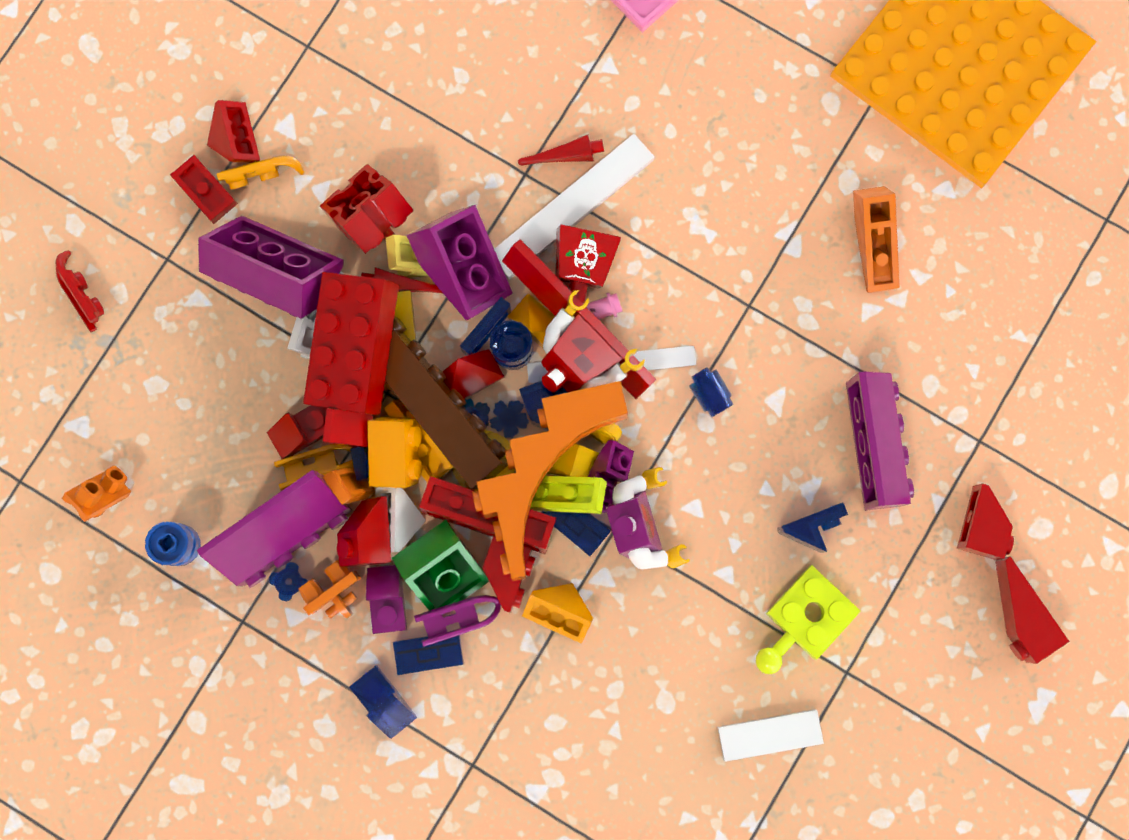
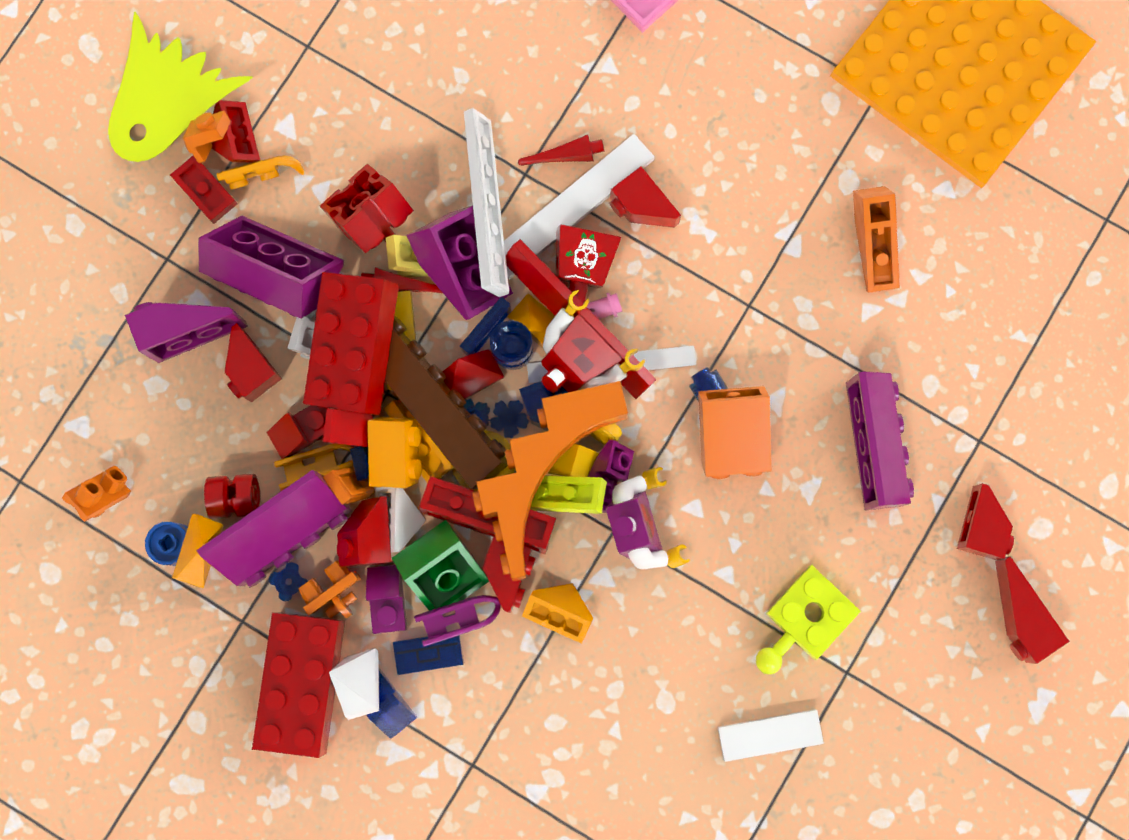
red piece [55,250,104,332] -> none
clear blue tile [541,511,611,557] -> none
clear blue slope [777,502,848,553] -> none
none -> neon yellow piece [108,12,253,162]
none -> magenta slope [125,302,248,363]
none -> light orange slope [172,514,224,588]
none -> orange bracket [183,111,230,163]
none -> red wheel [204,474,261,519]
none -> red slope [225,323,282,402]
none -> red brick [252,612,345,758]
none -> white slope [329,648,379,720]
none -> white tile [464,108,509,297]
none -> red slope [609,166,681,228]
none -> orange brick [698,386,772,479]

